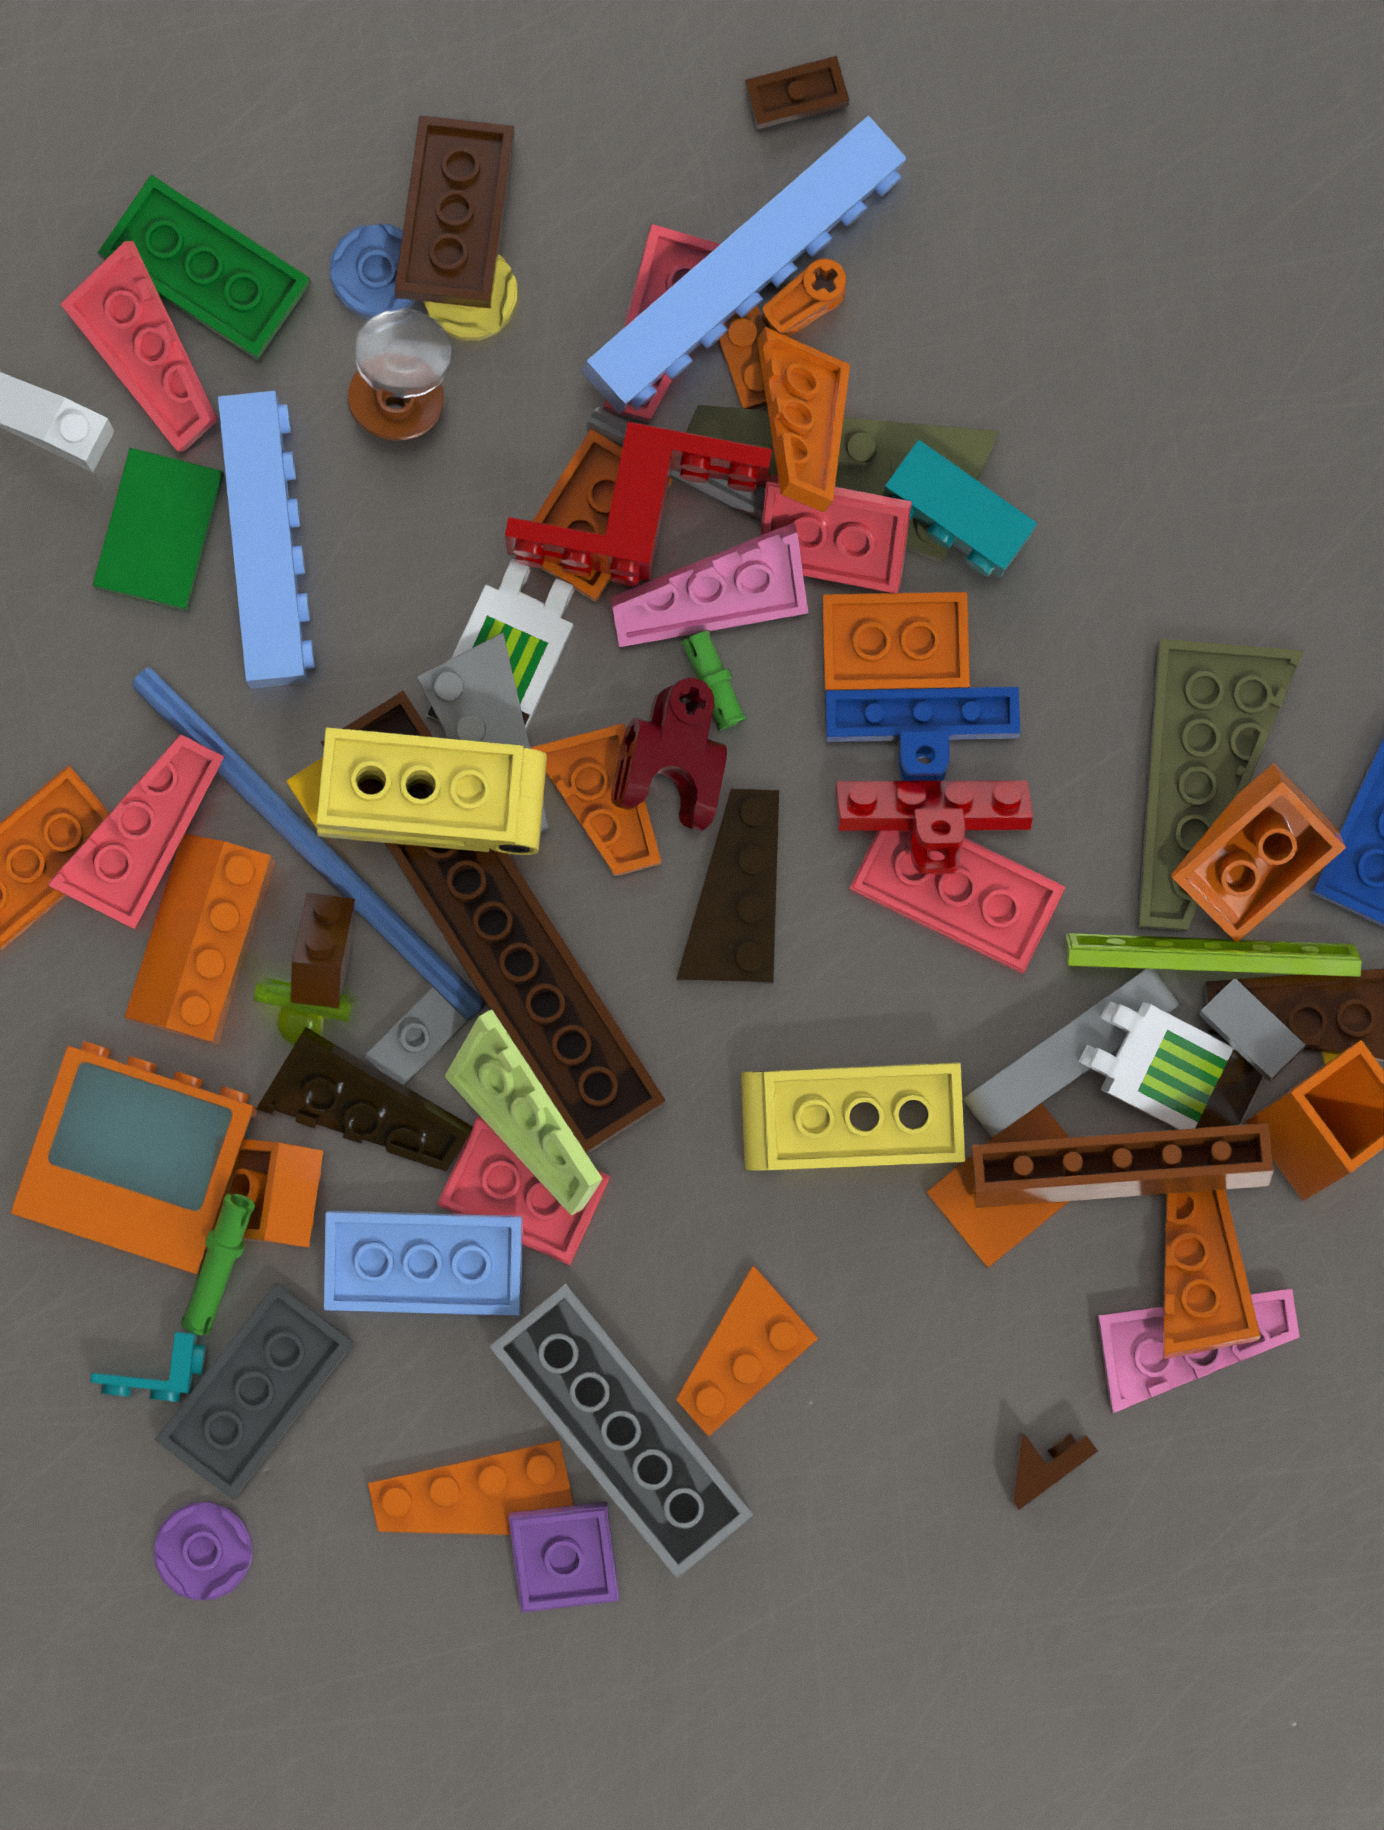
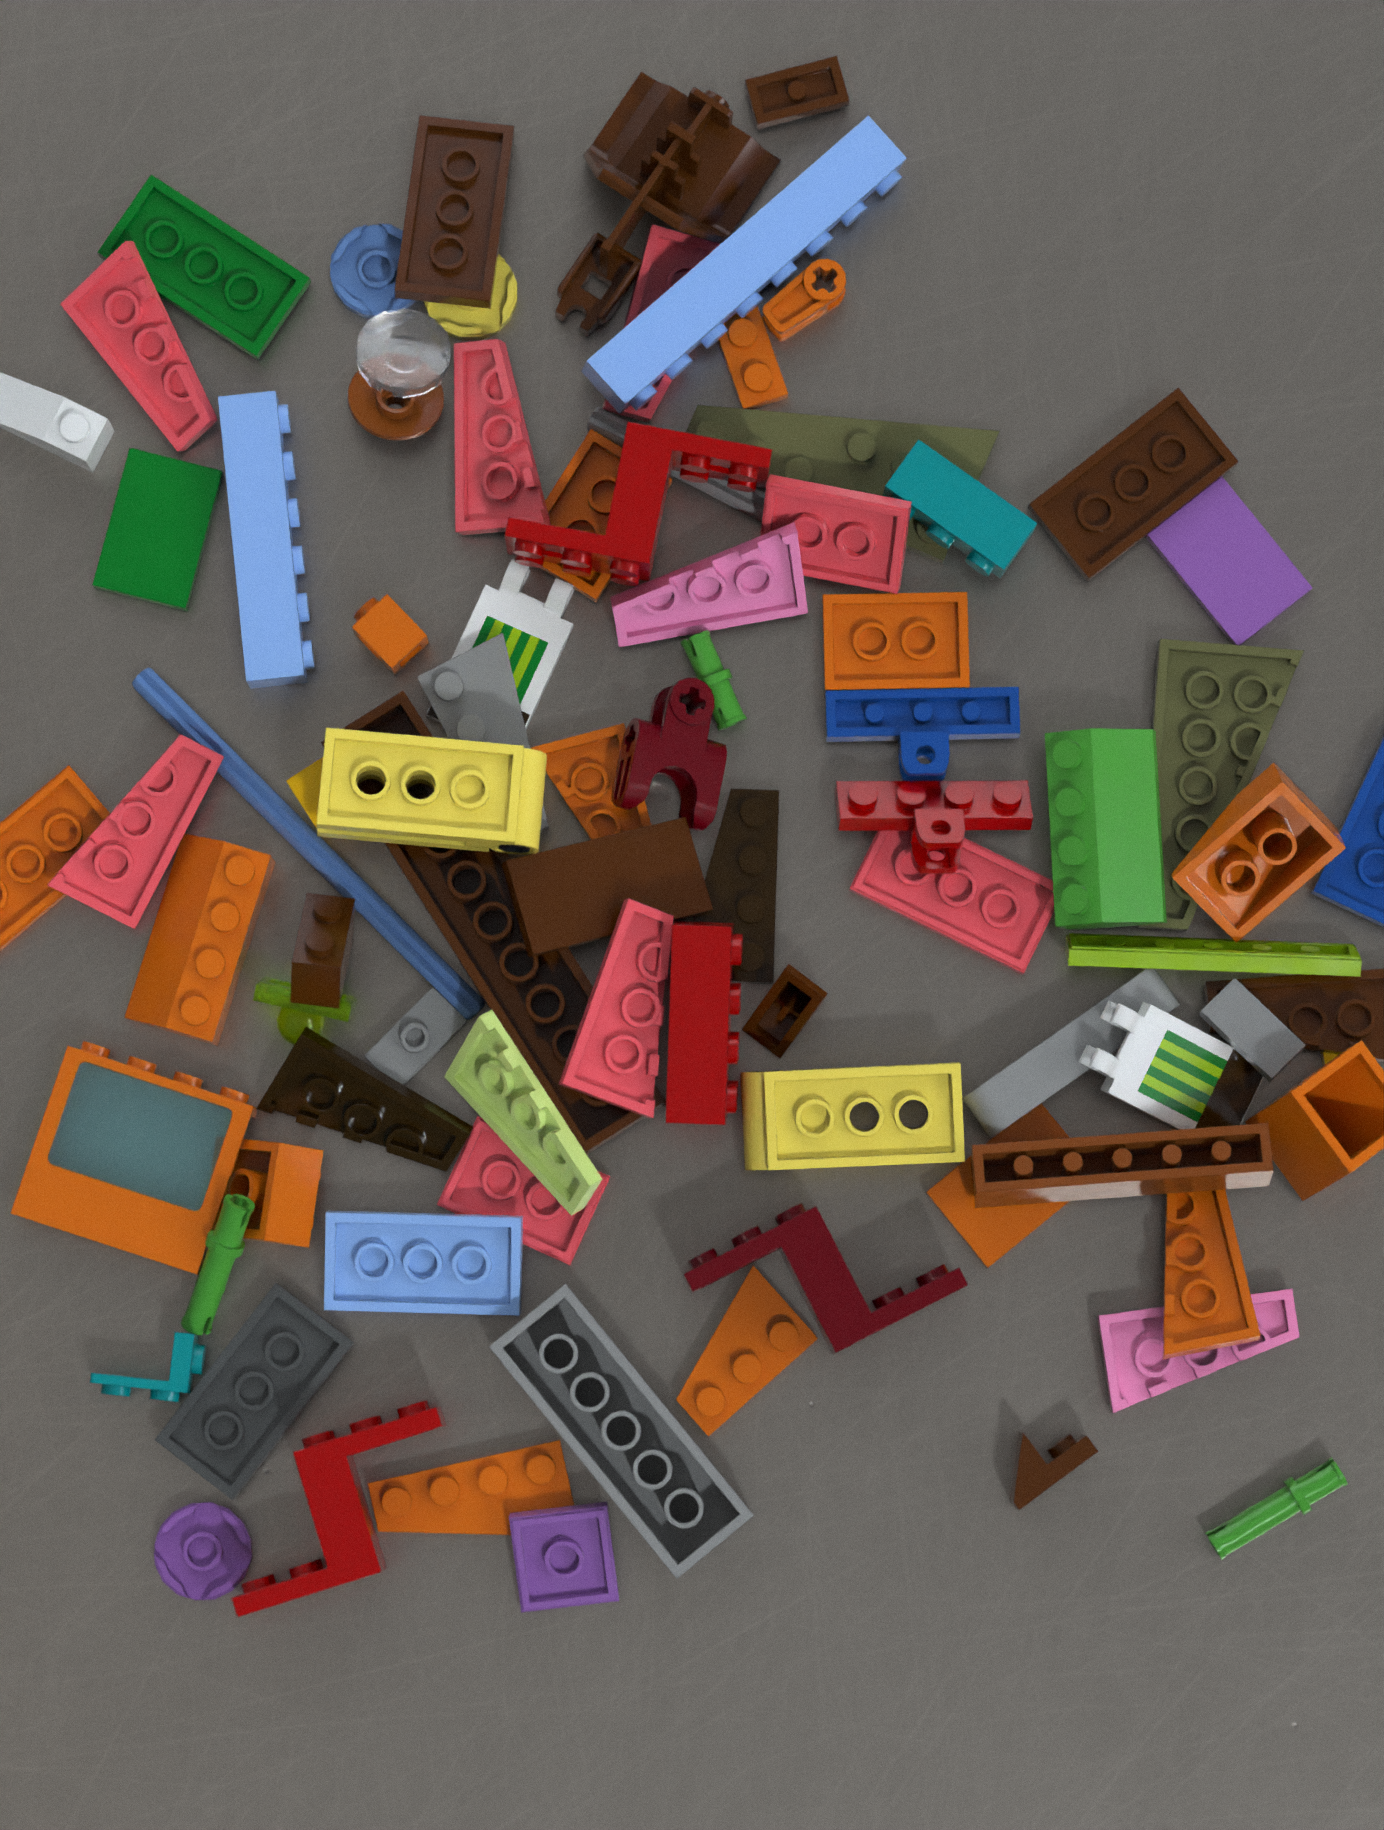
orange wing [757,327,850,513] -> none
none -> red bracket [232,1400,447,1617]
none -> orange brick [352,594,429,676]
none -> coral wing [454,339,551,535]
none -> reddish brown tile [502,817,713,958]
none -> reddish brown piece [555,72,781,337]
none -> coral wing [559,898,674,1118]
none -> red brick [666,921,743,1125]
none -> dark red bracket [683,1203,968,1354]
none -> reddish brown slope [742,964,828,1058]
none -> reddish brown plate [1027,387,1239,582]
none -> bright green slope [1045,728,1167,931]
none -> medium lavender tile [1146,477,1312,645]
none -> bright green pin [1205,1457,1348,1560]

